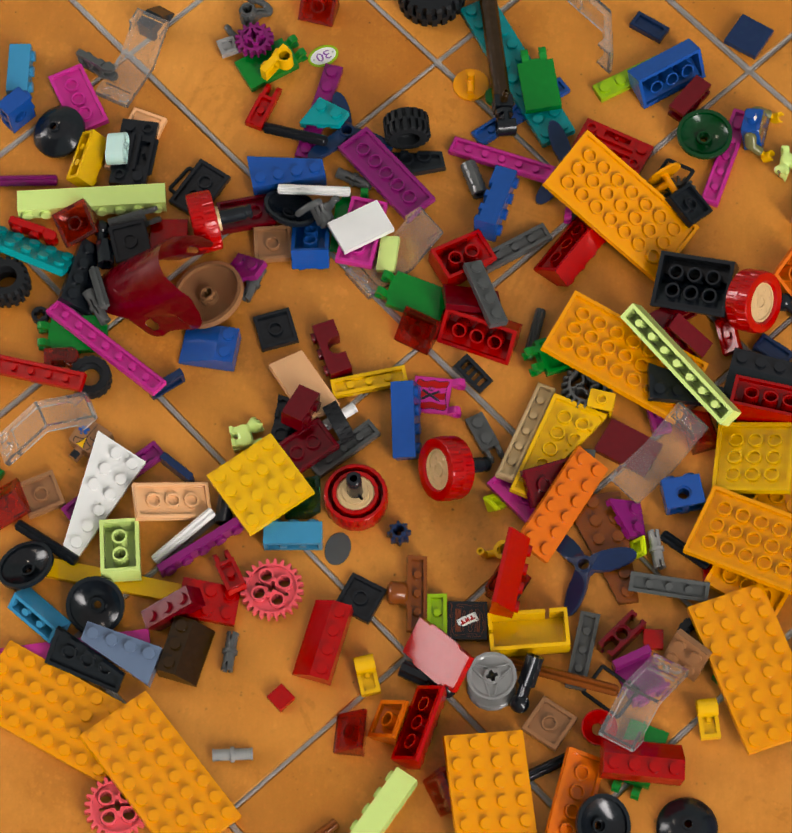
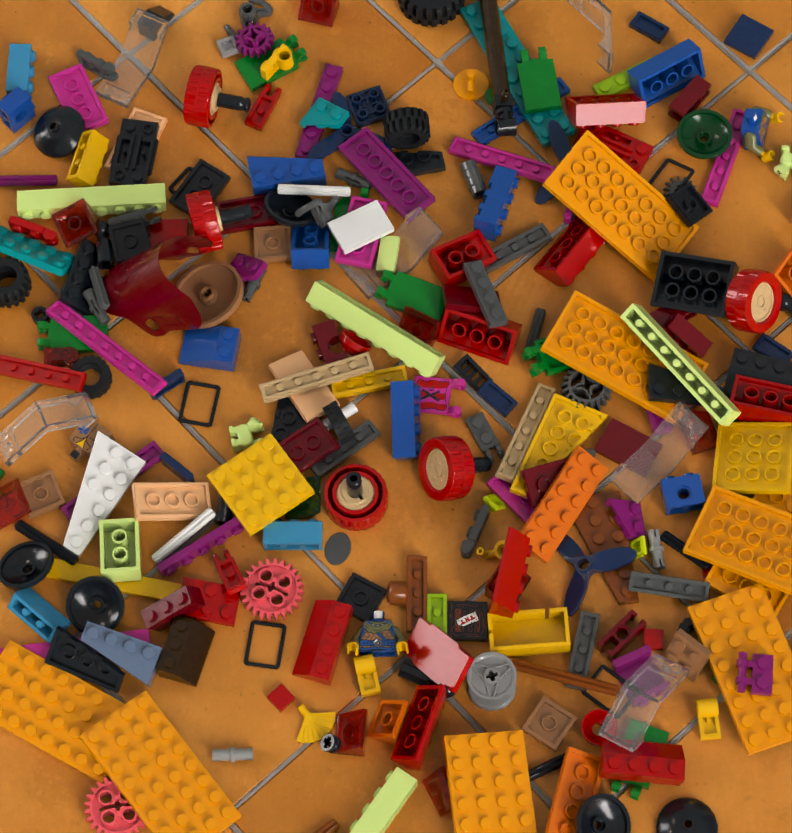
light aqua beam [105,132,130,165] -> none
dark grey pin [221,631,239,673] -> none
black tile [253,307,299,352] -> none
black axle [262,122,328,146] -> none
dark red brick [281,384,321,432] -> none
sticker [308,45,339,67] -> none
dark blue gear [387,521,411,546] -> none
black piece [510,653,544,713] -> none
yellow bracket [587,388,616,418] -> none
light orange shield [648,162,681,194] -> none
red plate [714,316,743,357] -> none
none -> black piece [178,381,221,427]
none -> red wheel [183,65,251,128]
none -> black piece [244,620,287,669]
none -> tan tile [259,352,374,404]
none -> yellow hand [296,704,336,743]
none -> yellowish green brick [305,280,446,377]
none -> black bush [321,734,341,754]
none -> red piece [339,329,371,356]
none -> dark blue tile [346,85,390,129]
none -> torso [347,610,409,657]
none -> dark grey hinge [460,504,490,559]
none -> dark blue tile [476,379,518,418]
none -> slope [564,93,646,129]
none -> magenta plate [735,652,774,696]

